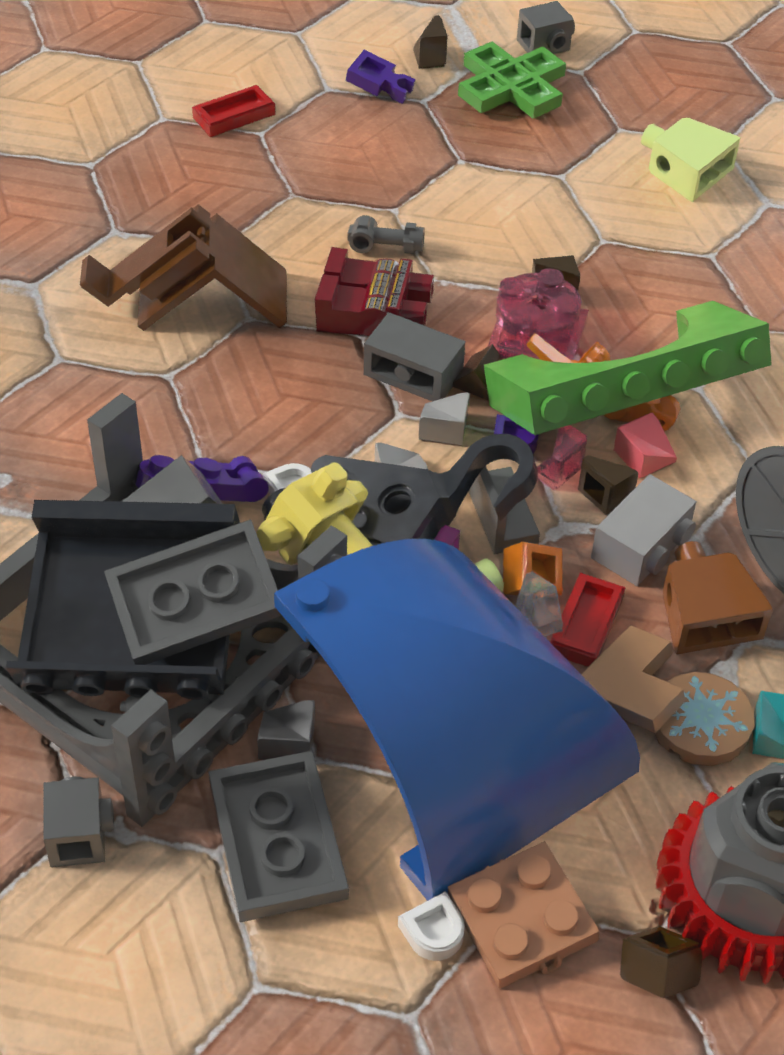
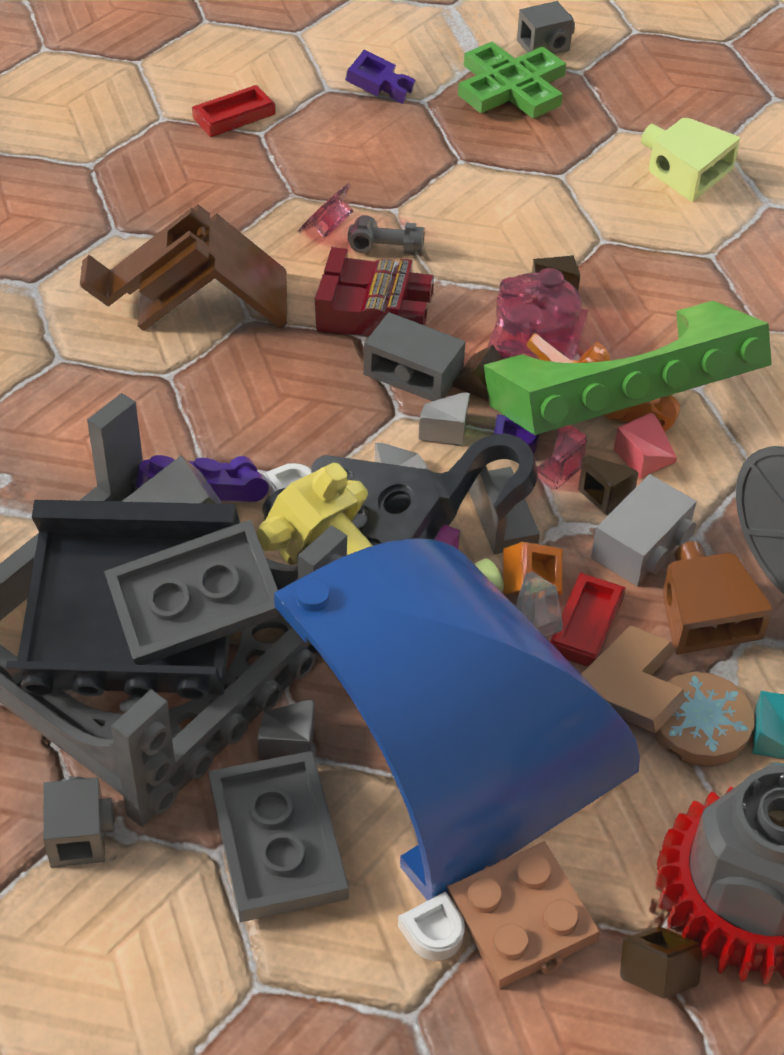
dark brown slope [413,15,448,69] -> none
none -> clear pink piece [297,182,354,238]

